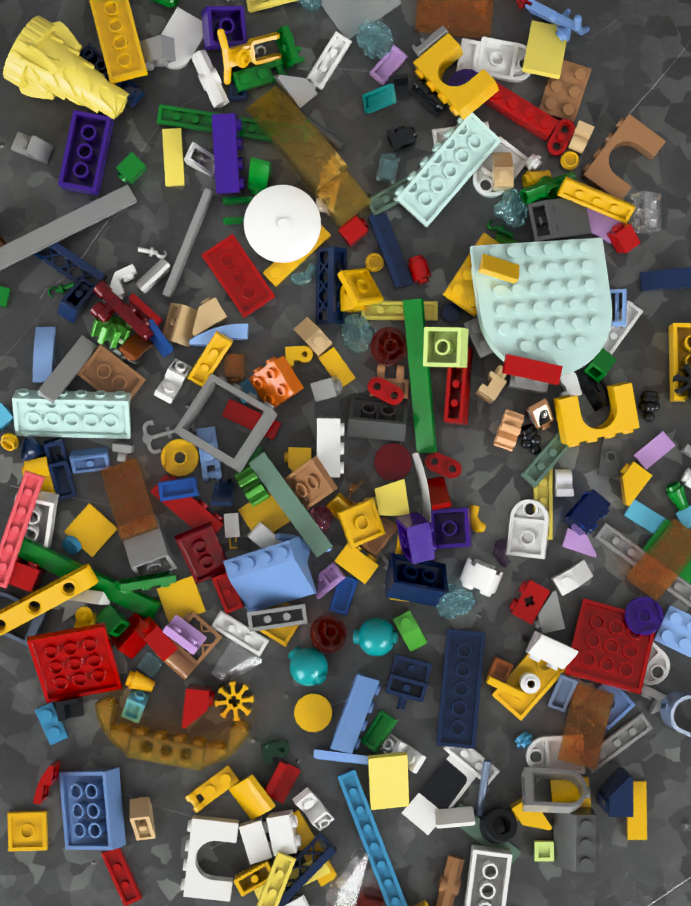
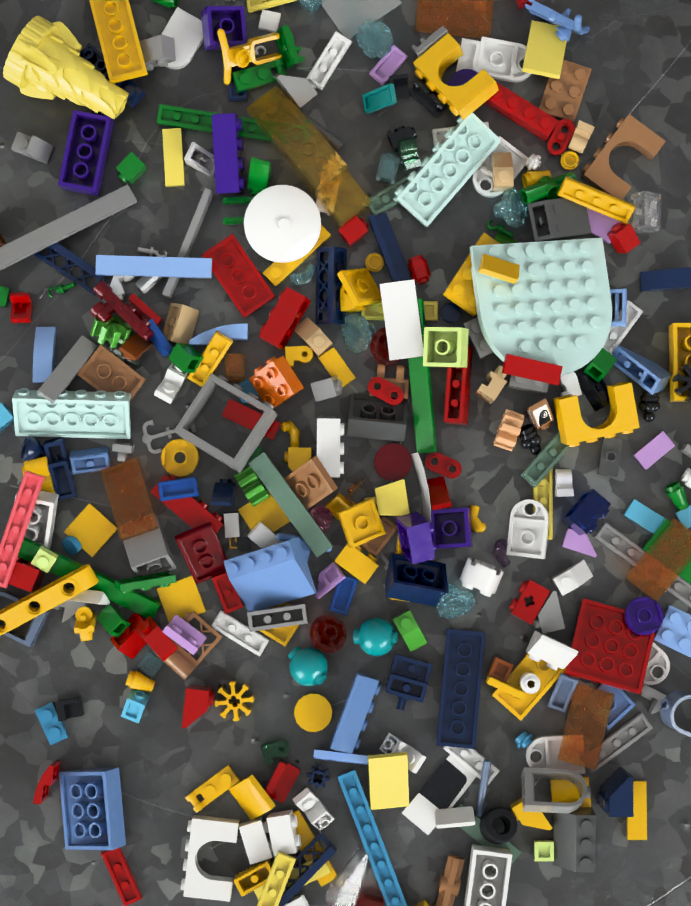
yellow plate [0,433,20,451] -> none
yellow tile [7,810,48,852] -> none
red plate [27,622,123,703] -> none
dark blue slope [57,276,96,323] -> none
clear yellow slope [95,696,252,771] -> none
tan slope [130,797,156,841] -> none
white piece [191,50,229,109] -> none
tan slope [192,297,228,337] -> none
light blue plate [196,426,223,482] -> none
clear slope [210,641,263,683] -> none
green tile [360,709,398,753] -> none
yellow slope [619,462,652,506] -> none
none -> red bracket [10,292,32,323]
none -> yellowish green plate [30,546,58,573]
none -> light blue tile [95,255,212,278]
none -> green brick [168,343,204,373]
none -> white tile [258,9,281,33]
none -> red brick [258,287,311,351]
none -> yellow arm [281,421,300,447]
none -> dark blue gear [306,764,330,789]
none -> white sticker [380,279,423,360]
none -> clear green leg [397,136,422,170]
none -> medium blue slope [612,345,672,395]

